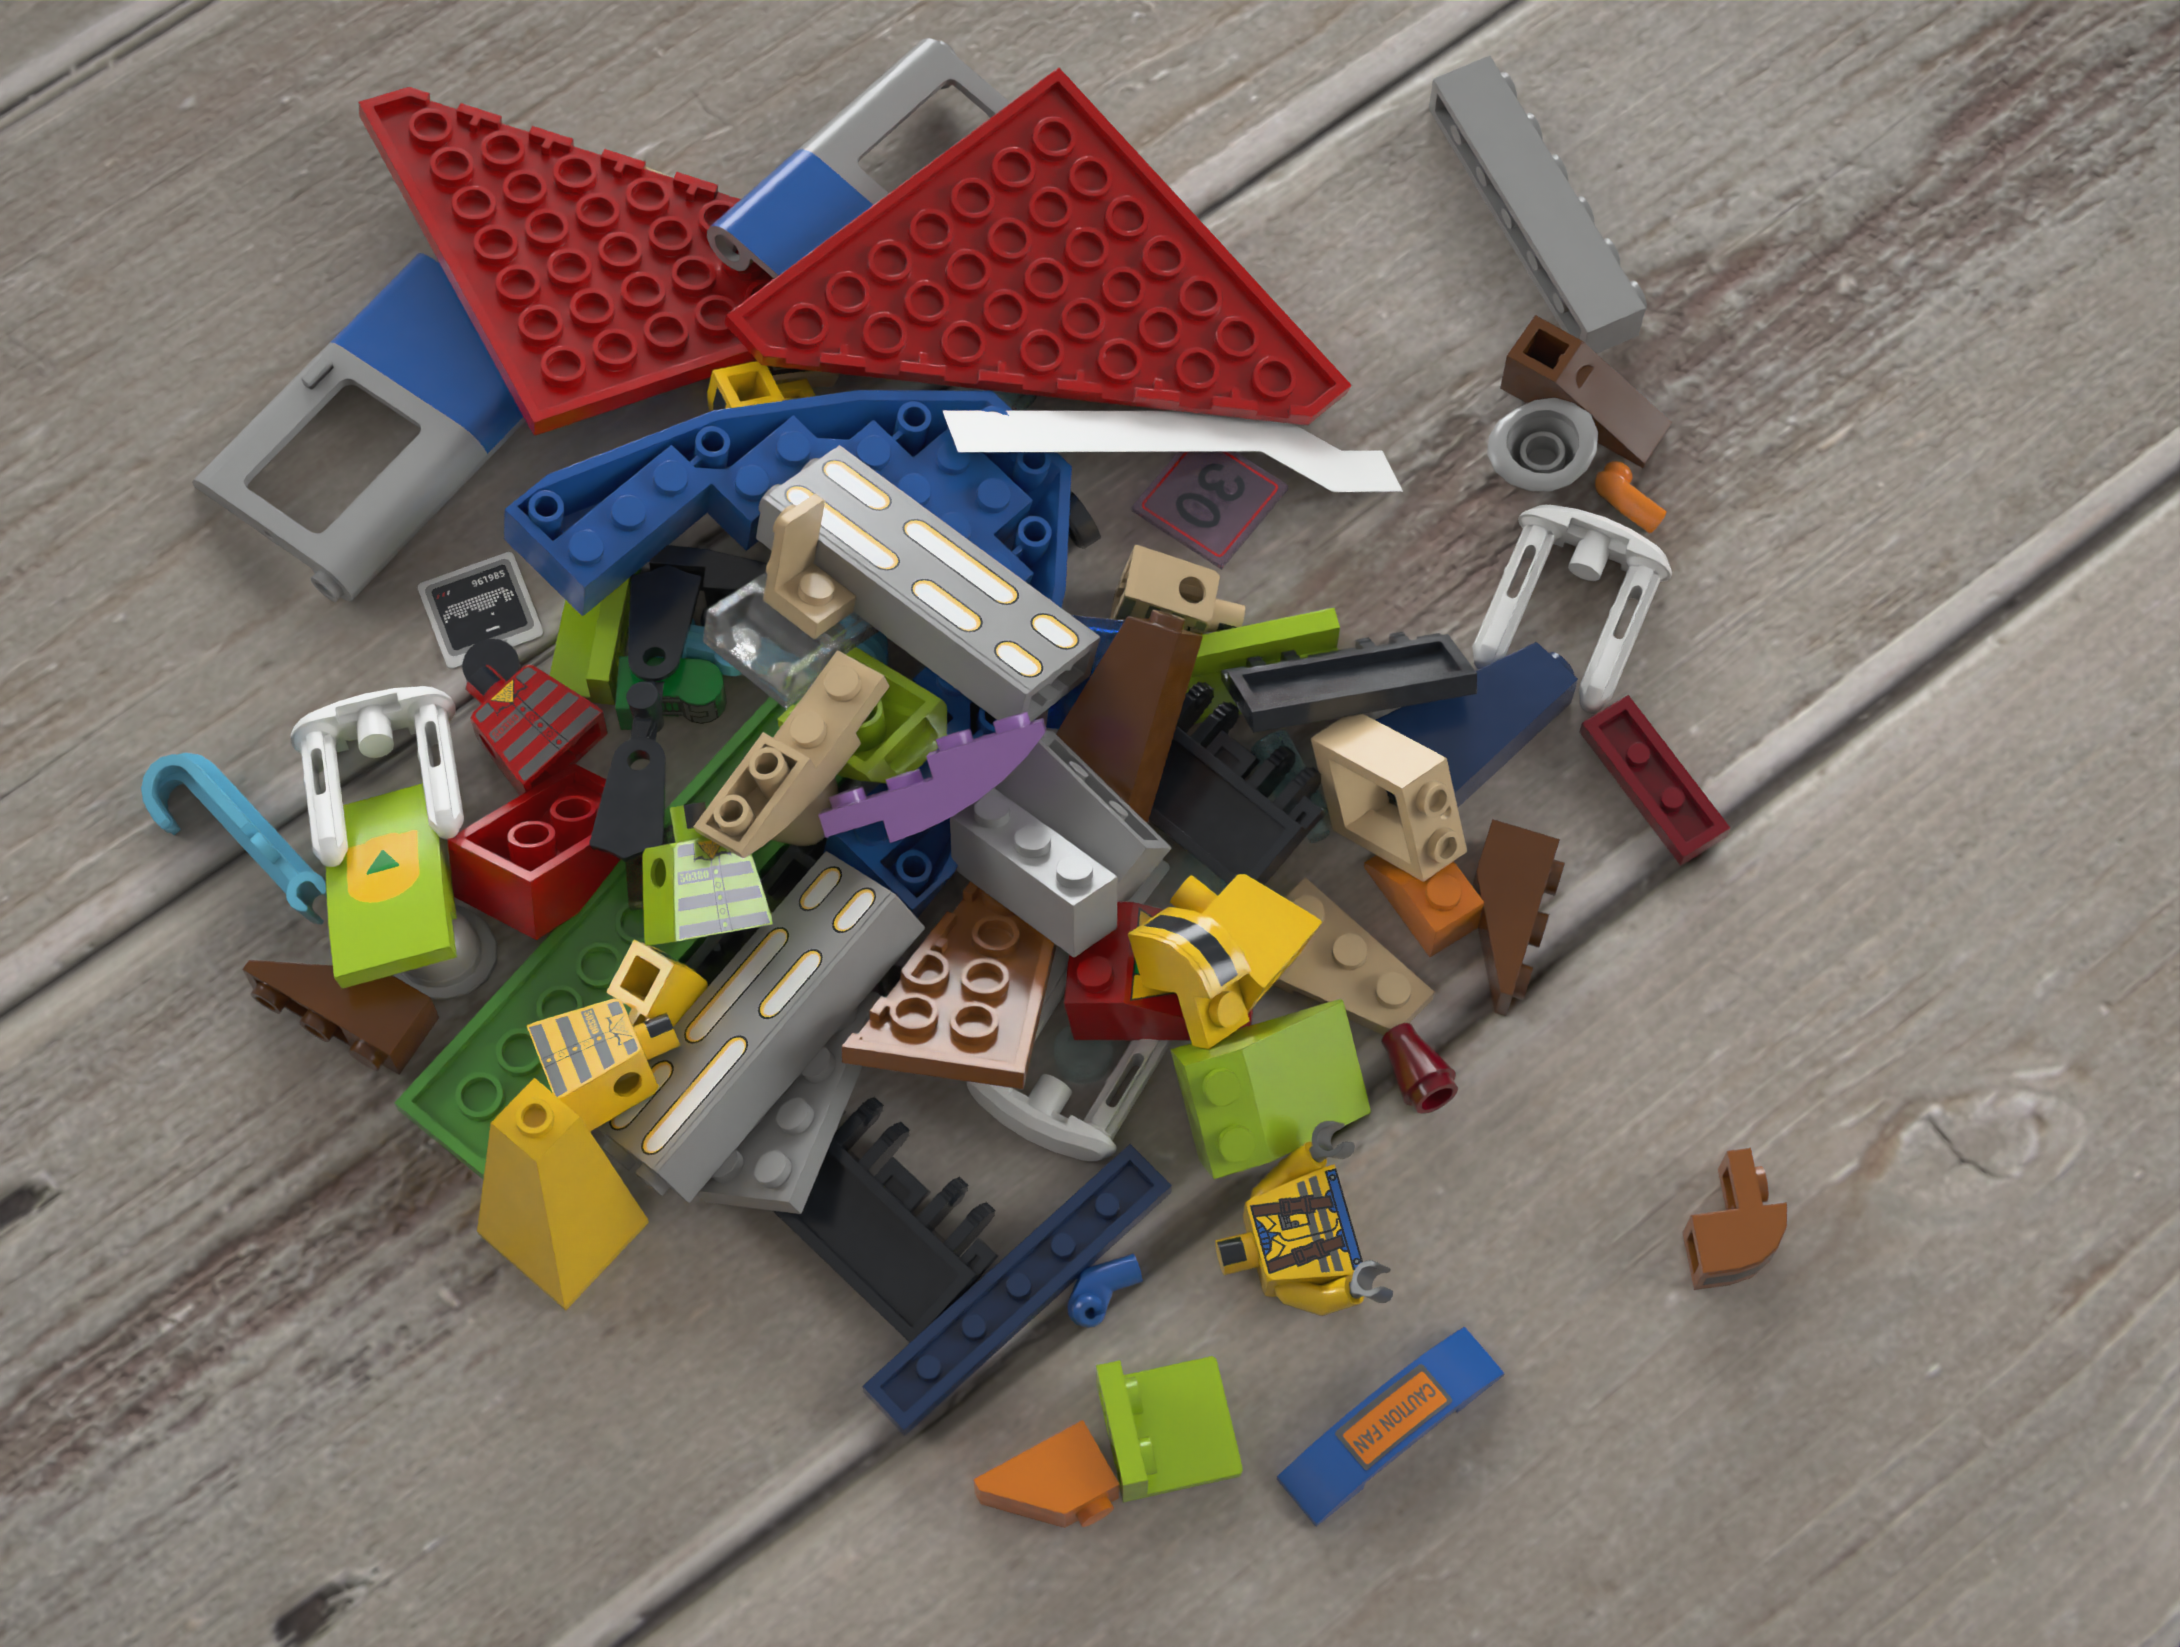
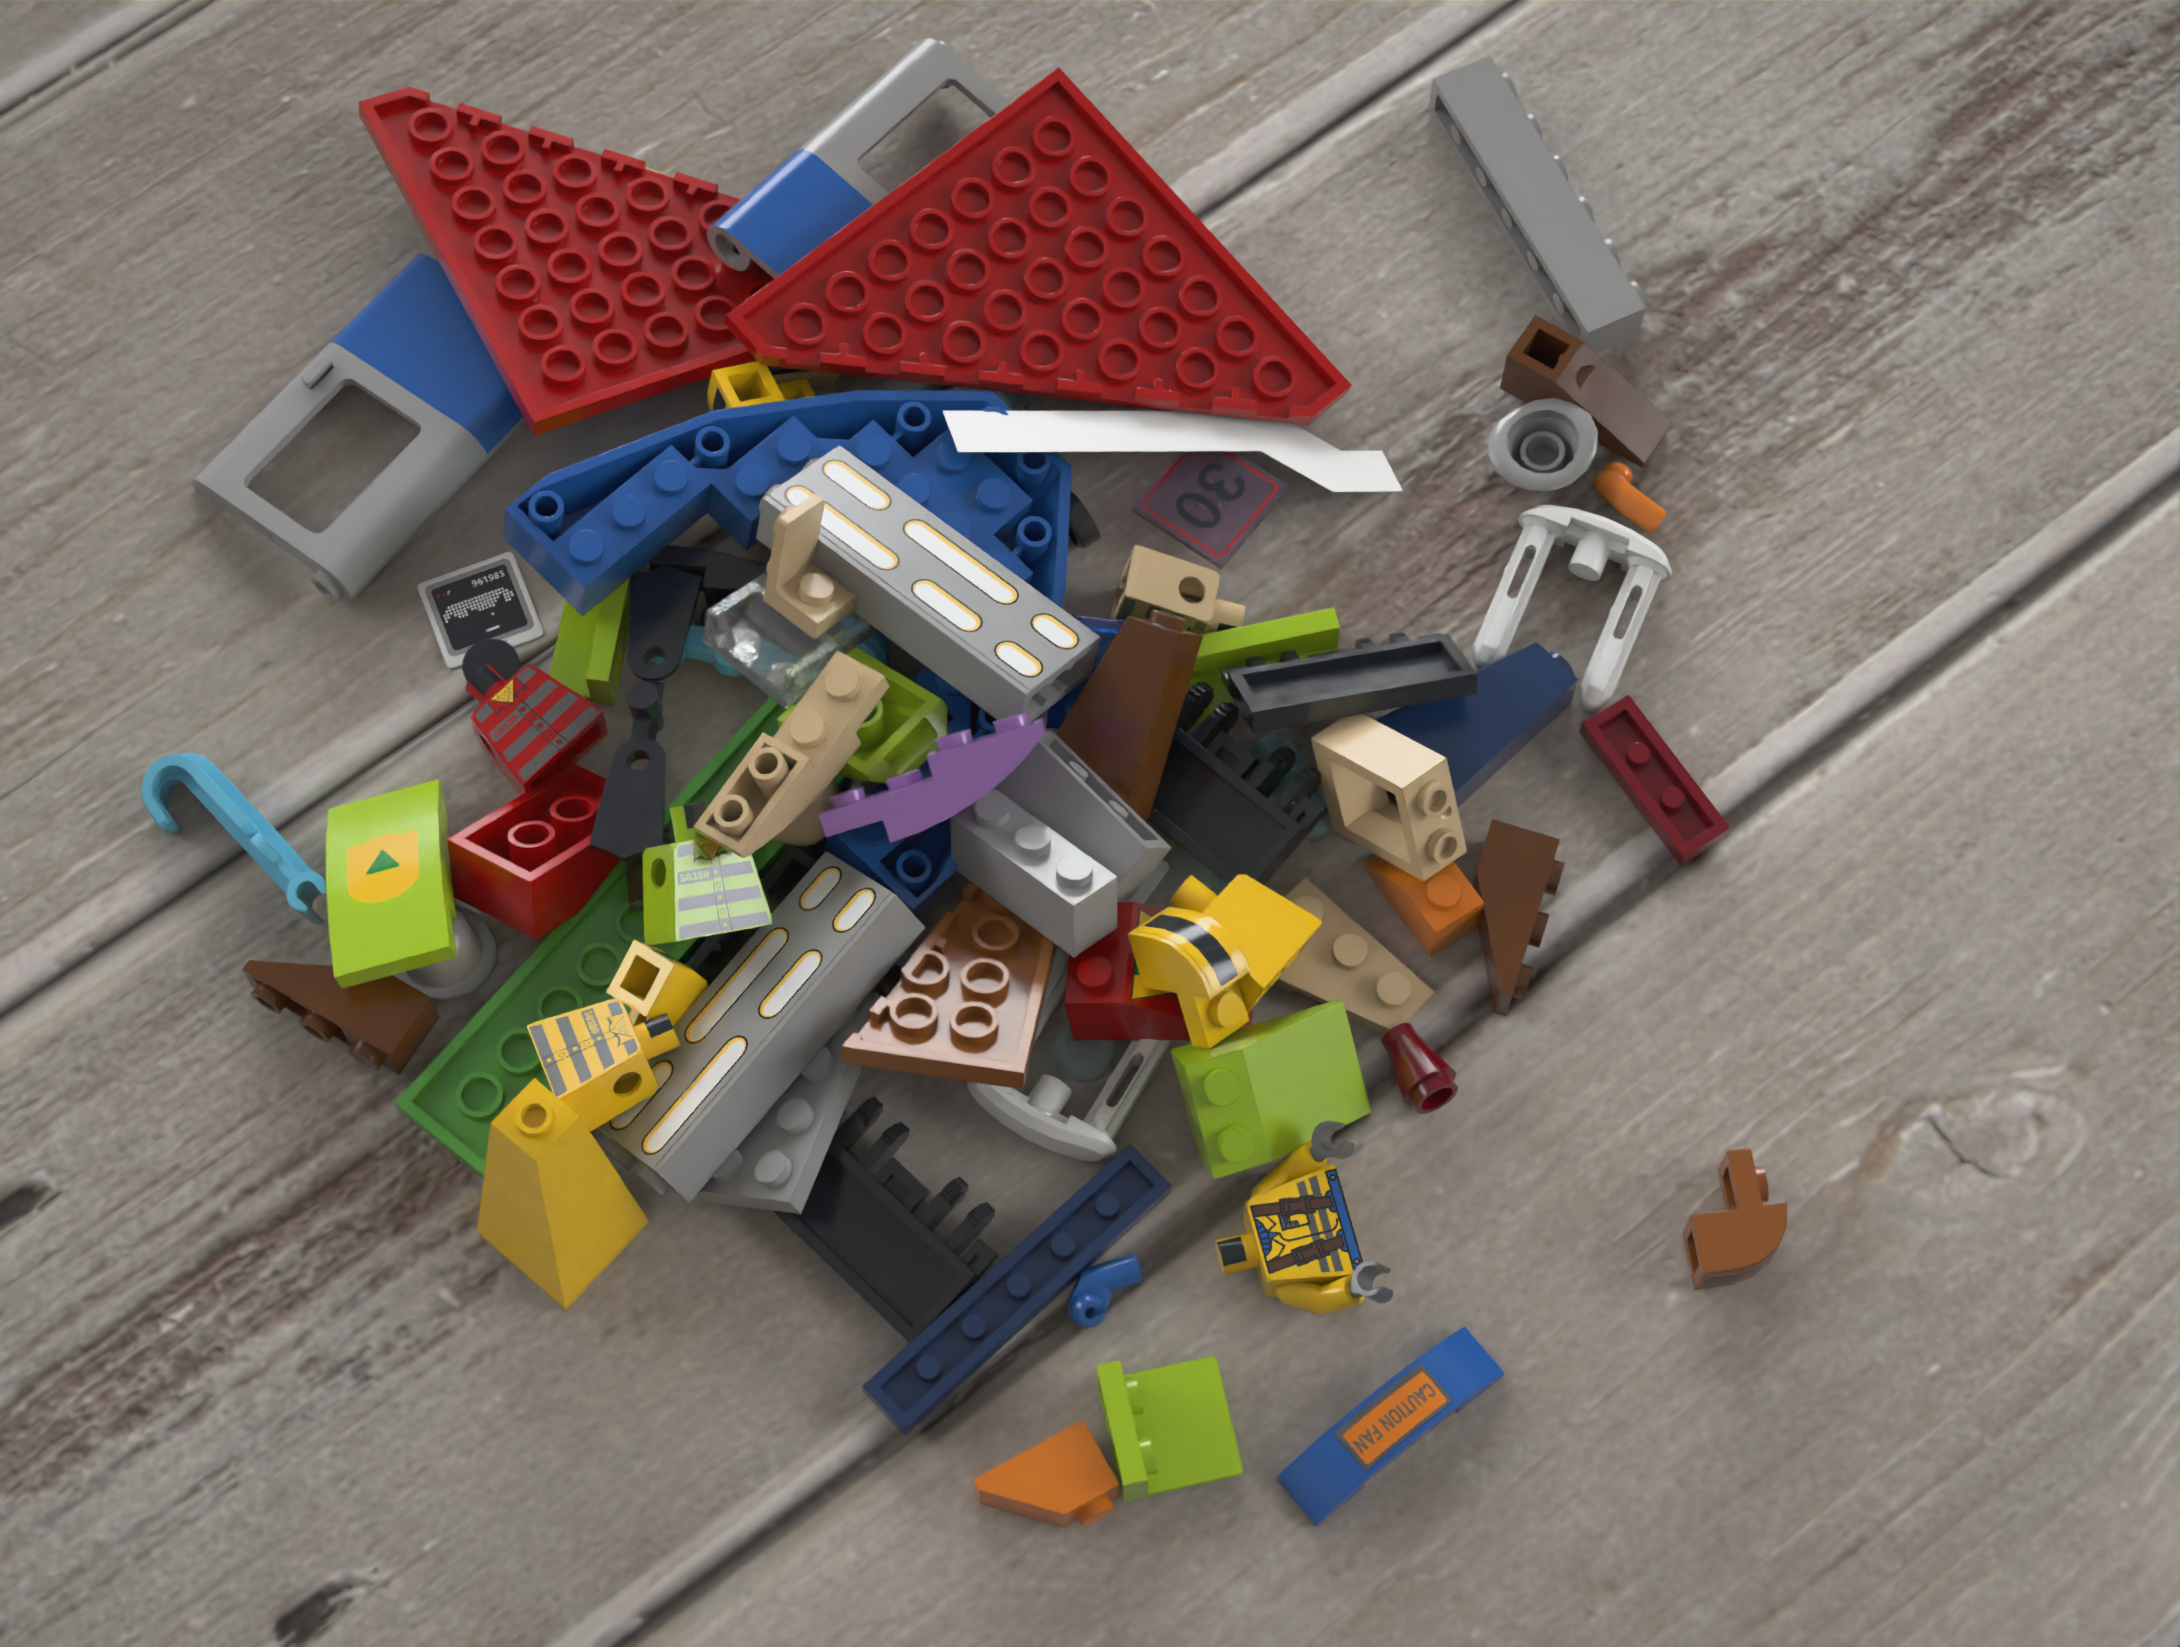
white piece [291,686,464,867] -> none
green leg [615,656,727,730] -> none

